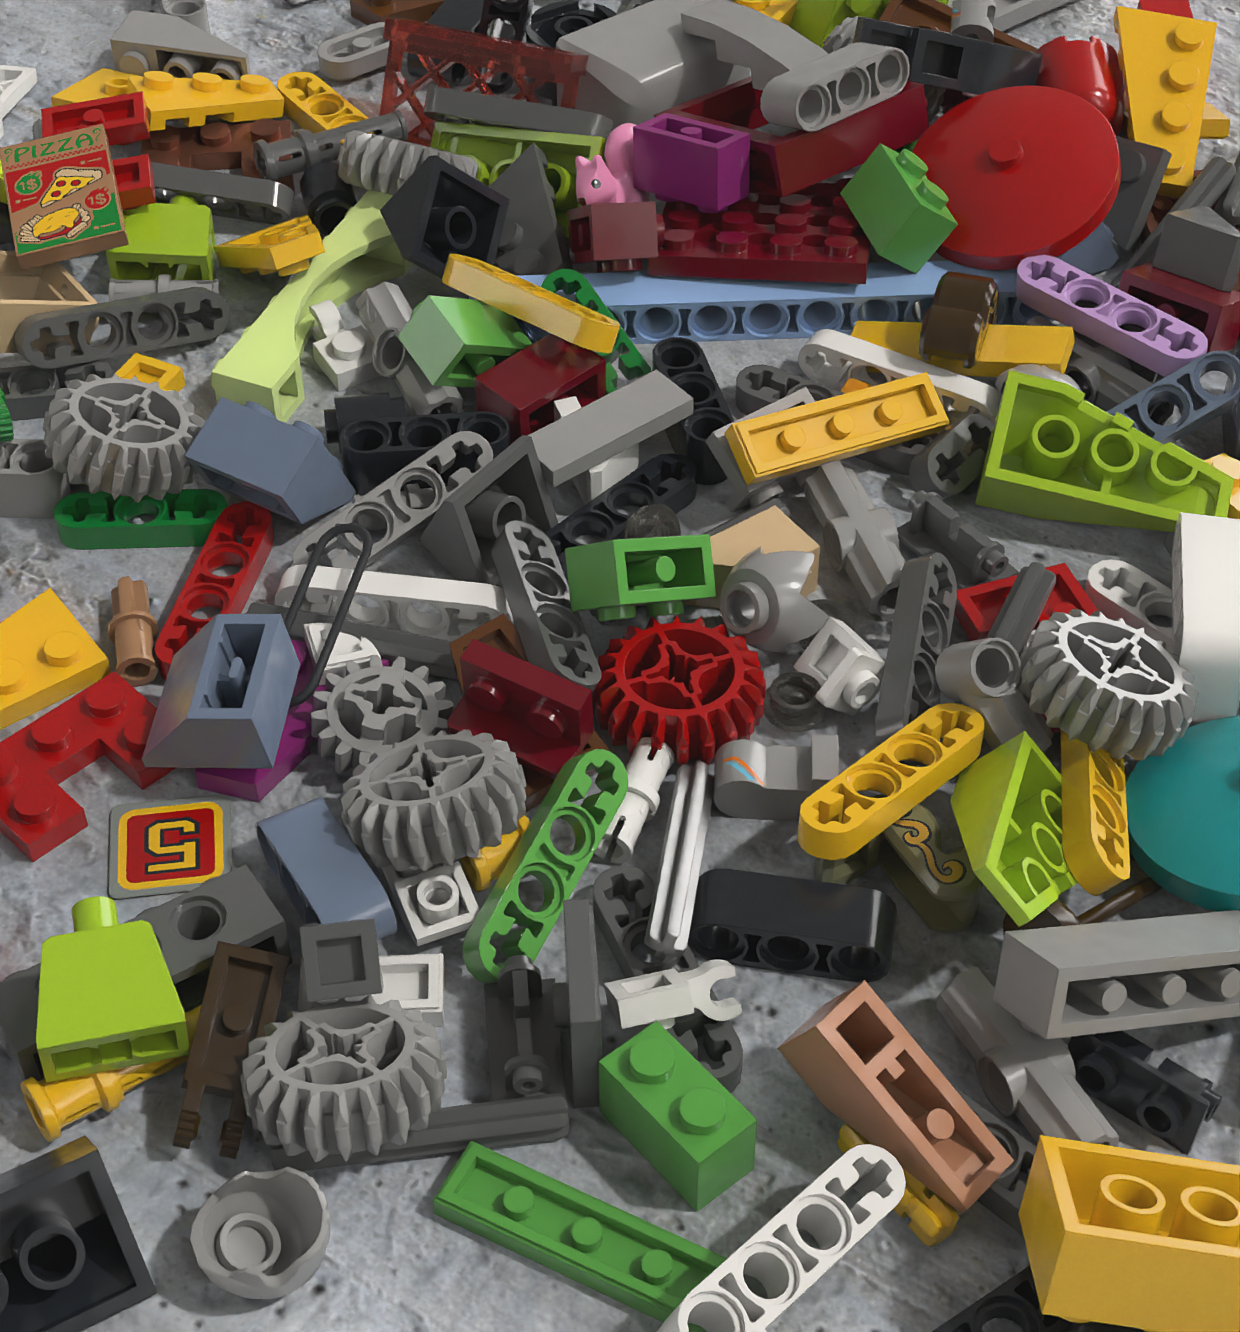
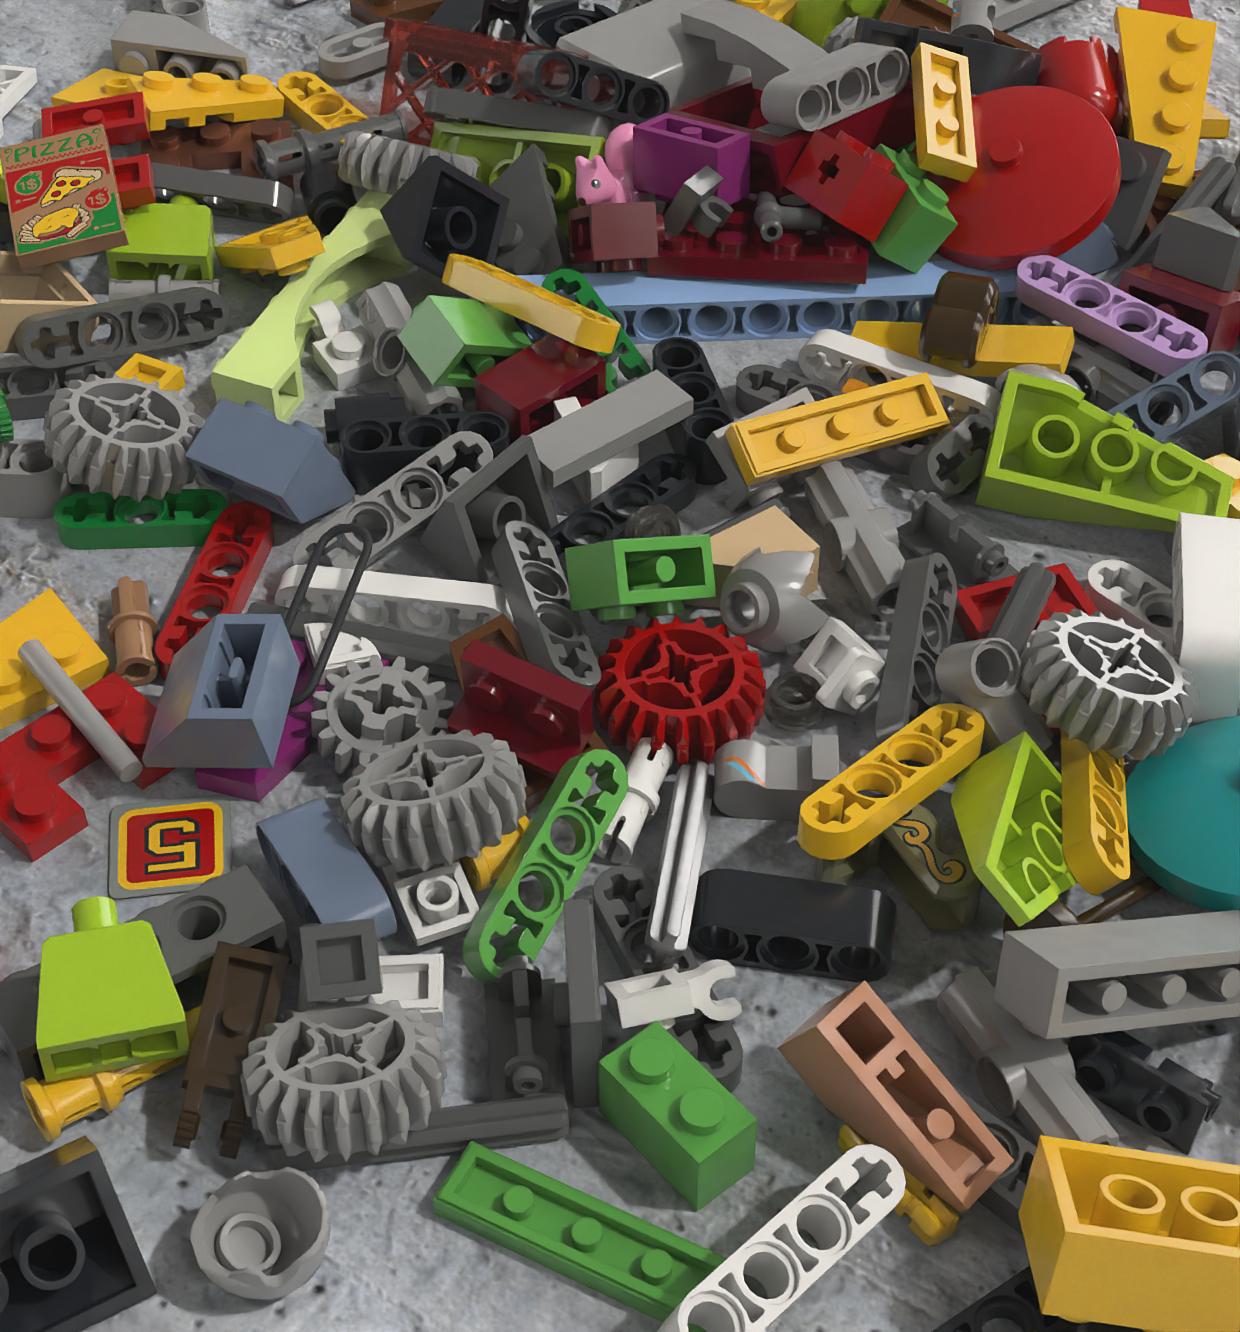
none -> light grey bar [18,639,143,782]
none -> black beam [516,48,670,125]
none -> dark grey tile [663,165,733,238]
none -> dark grey piece [754,191,824,242]
none -> red brick [783,129,909,243]
none -> yellow plate [911,42,977,183]

